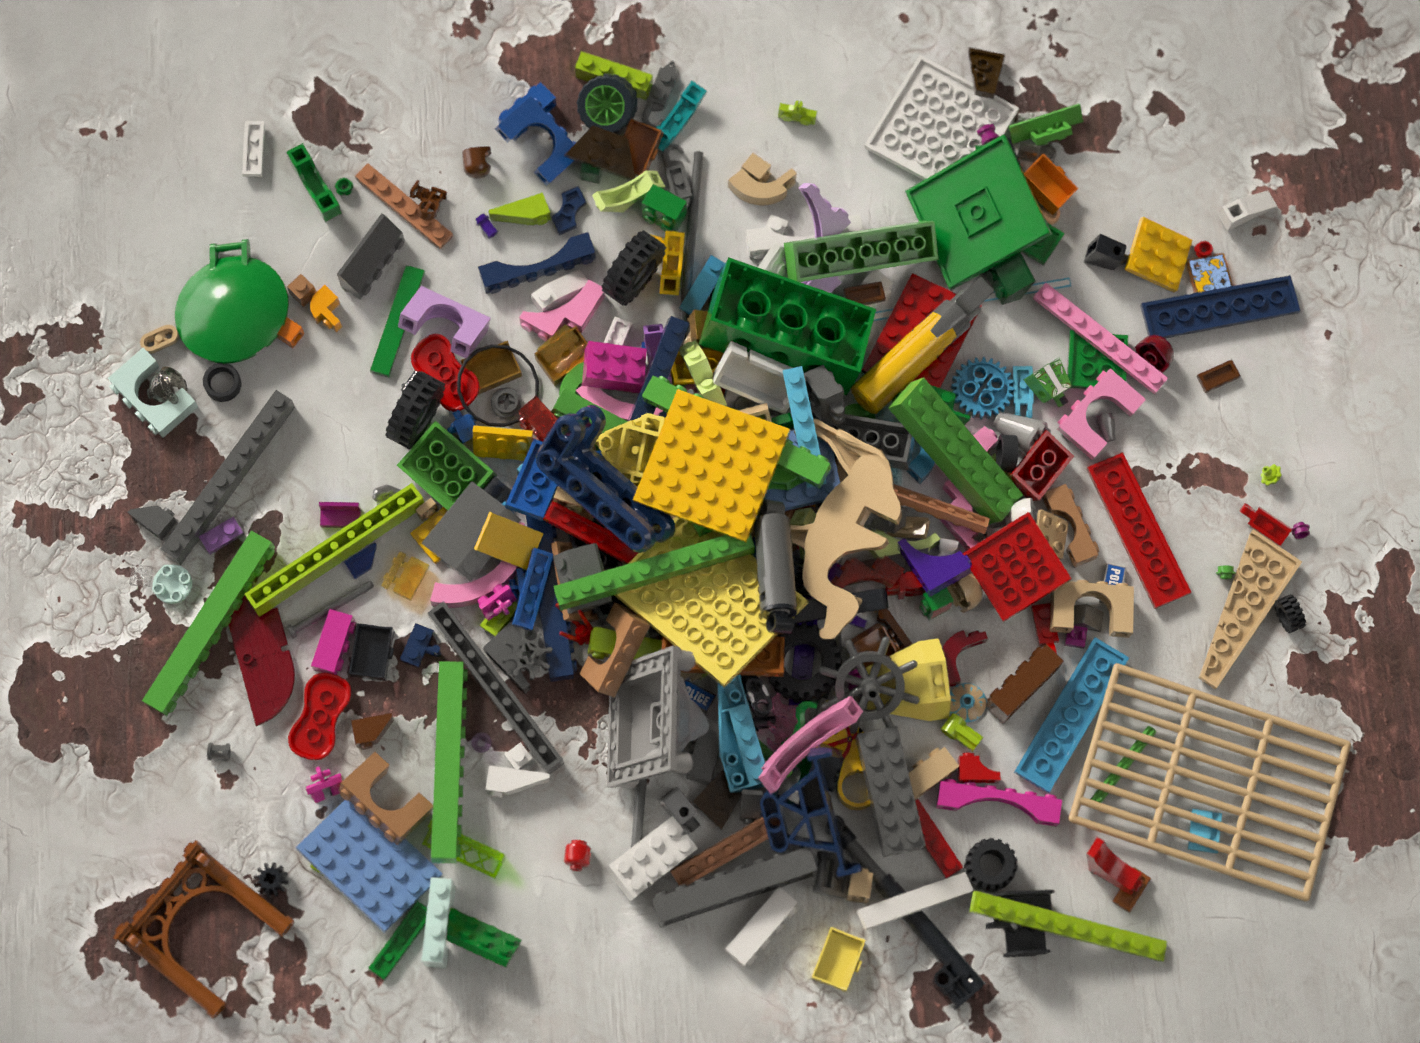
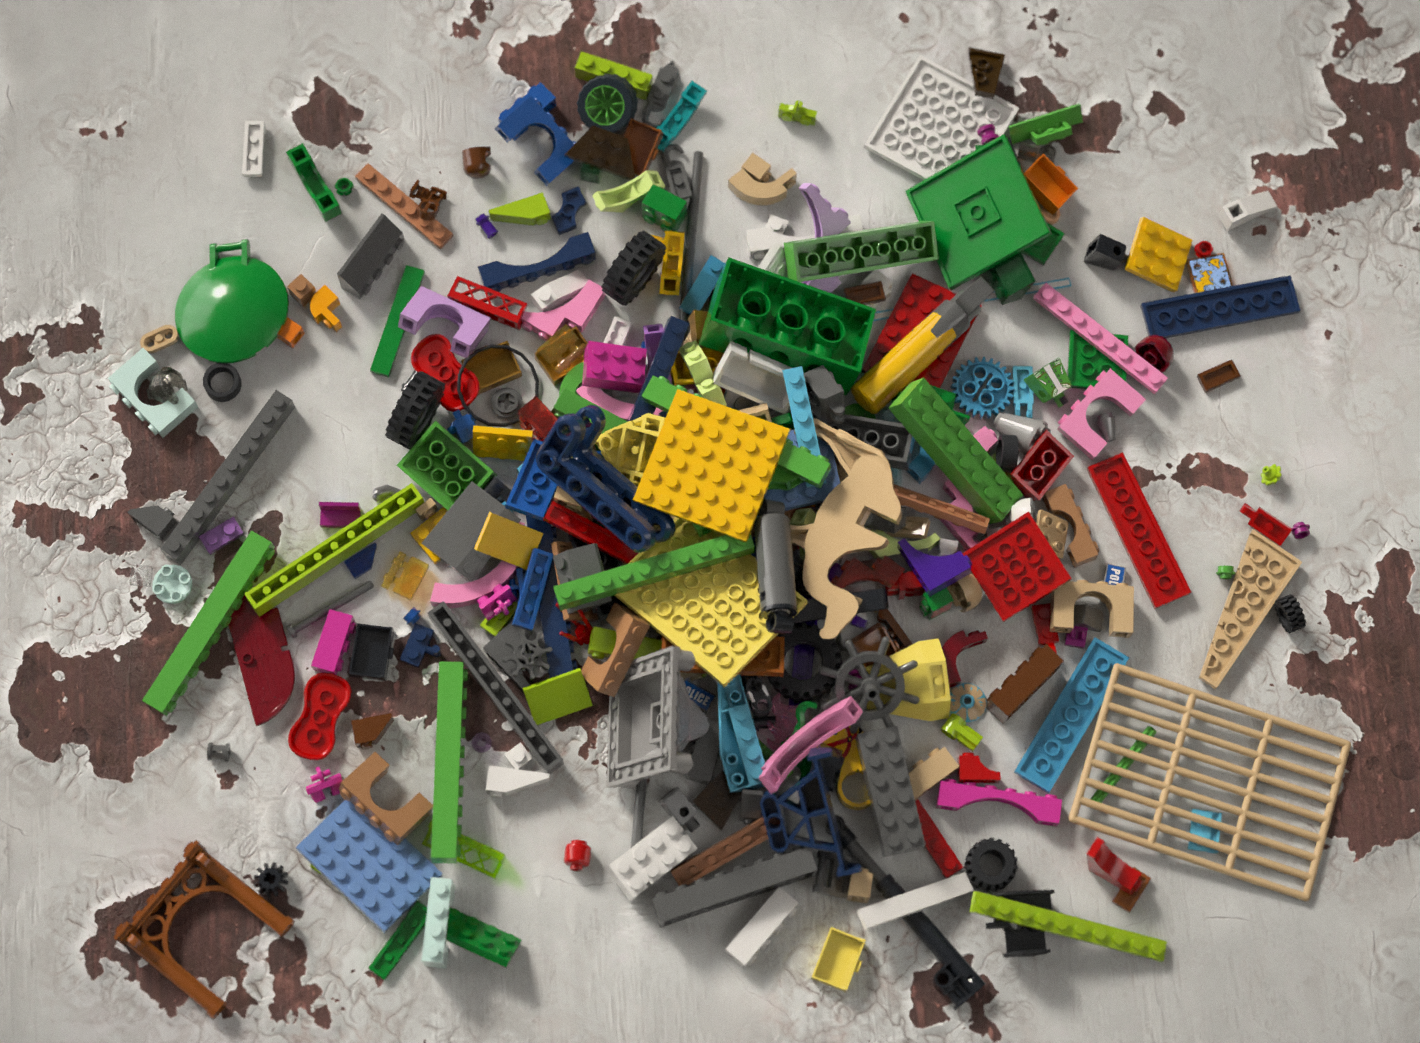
none -> blue plate [403,607,421,625]
none -> red fence [447,276,528,331]
none -> lime tile [523,668,593,725]

